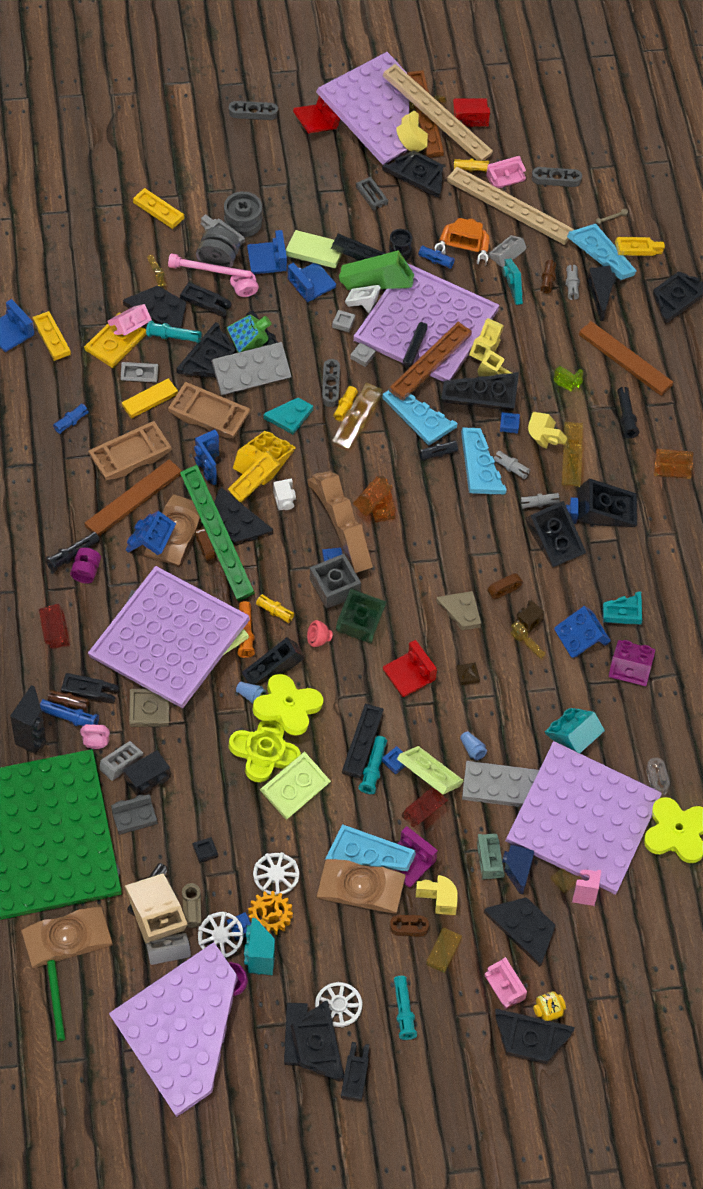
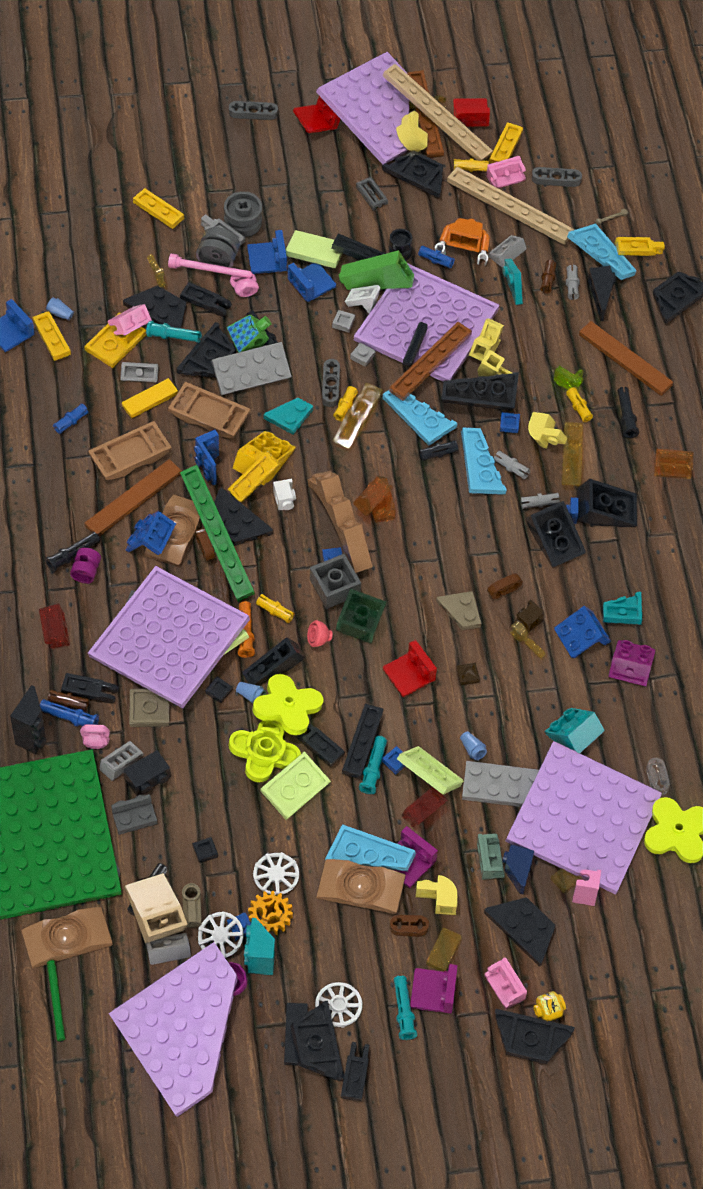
none -> medium blue cone [46,297,74,321]
none -> black tile [205,677,233,703]
none -> black hinge [294,723,345,767]
none -> magenta bracket [410,964,458,1014]
none -> yellow plate [489,122,523,164]
none -> yellow pin [566,387,593,422]

